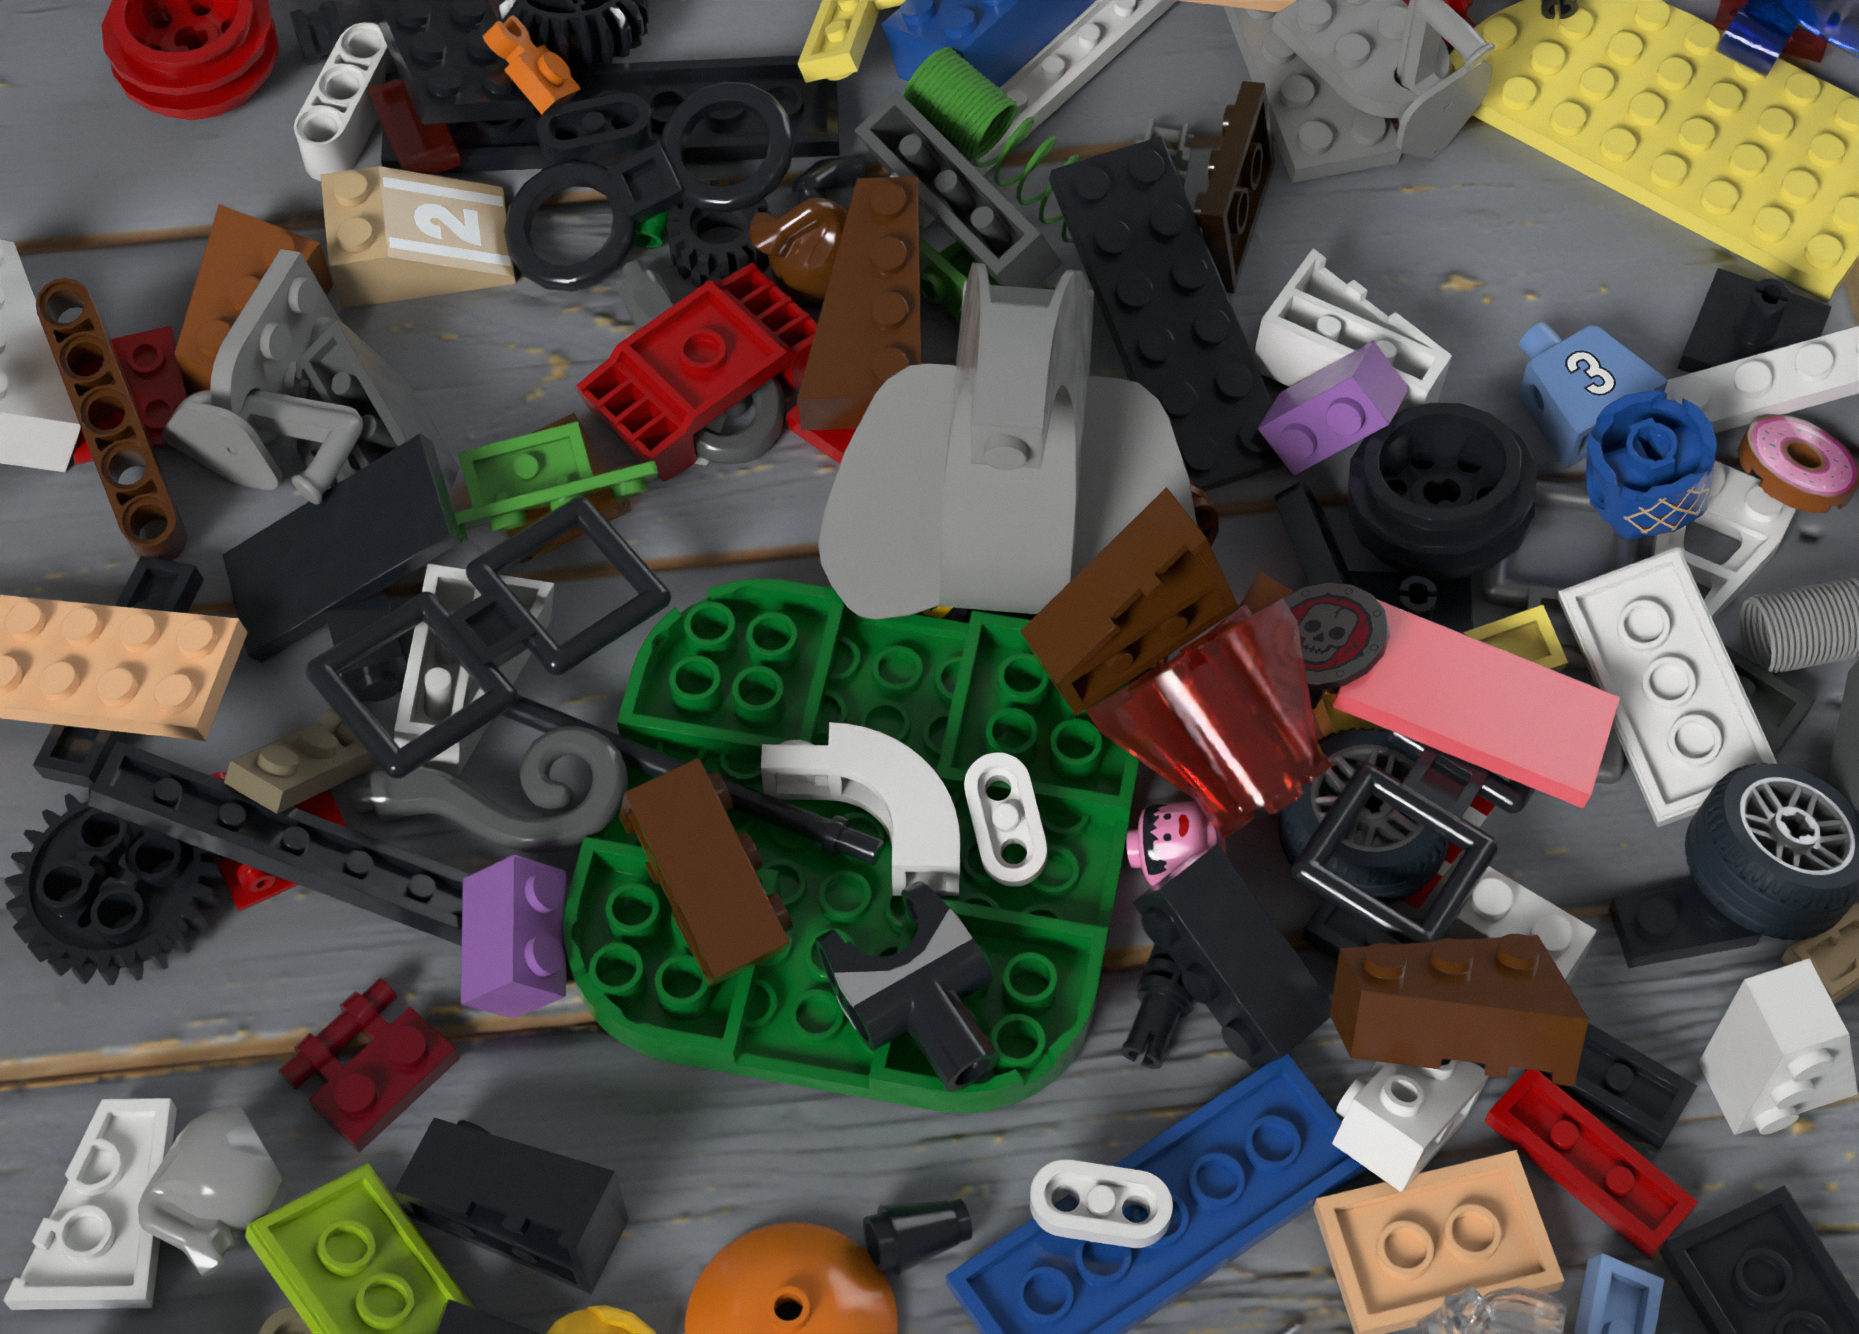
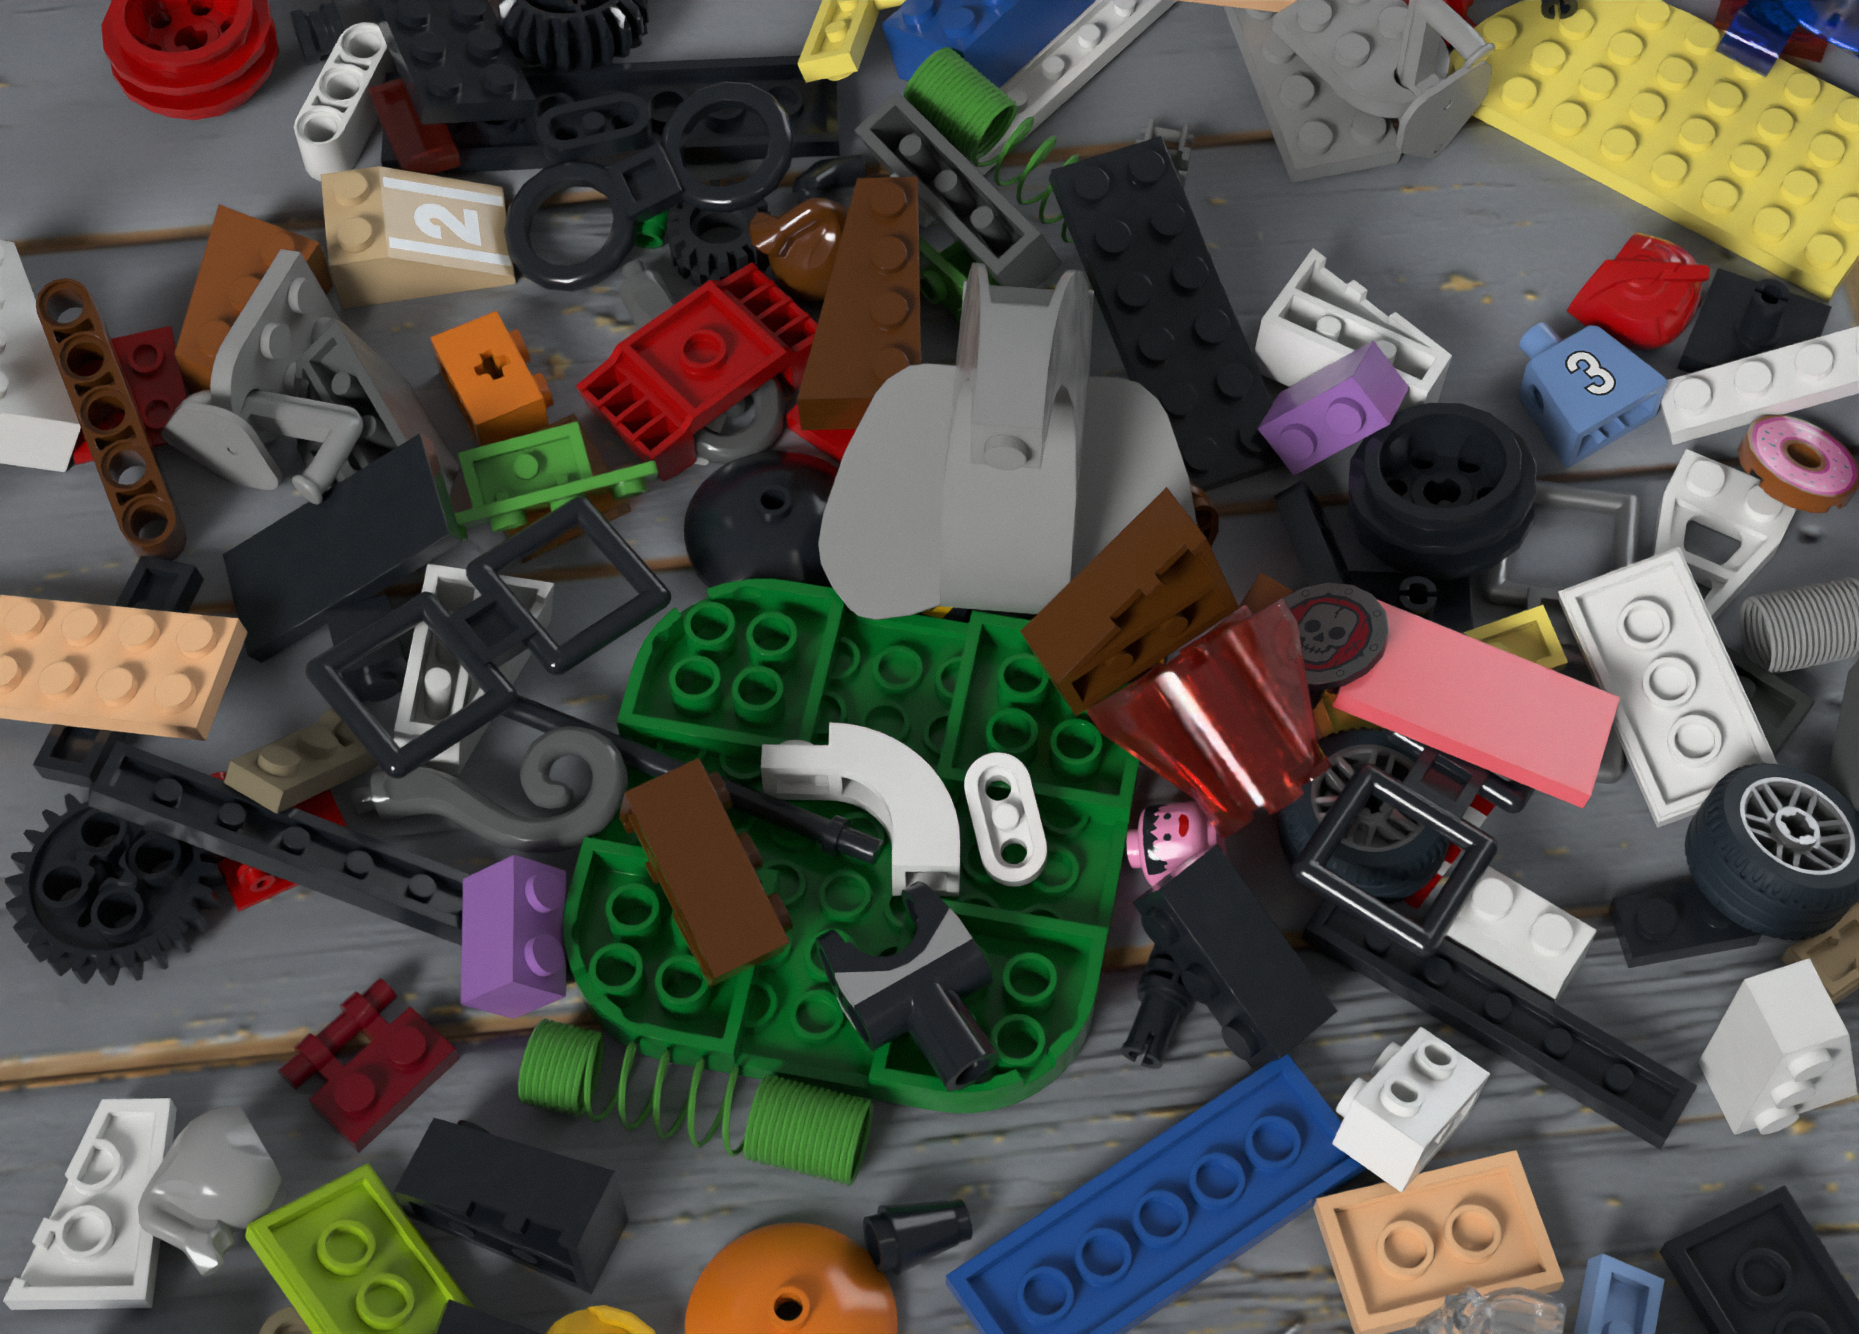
orange plate [482,15,581,115] -> none
white plate [1030,1159,1173,1248] -> none
dark brown plate [1194,81,1275,294] -> none
reddish brown wedge [1330,934,1589,1087] -> none
red plate [1484,1069,1698,1260] -> none
blue brick [1585,390,1717,540] -> none
none -> orange brick [430,311,554,447]
none -> bright green piece [518,1018,873,1186]
none -> black dish [684,450,839,588]
none -> red helmet [1567,232,1710,351]

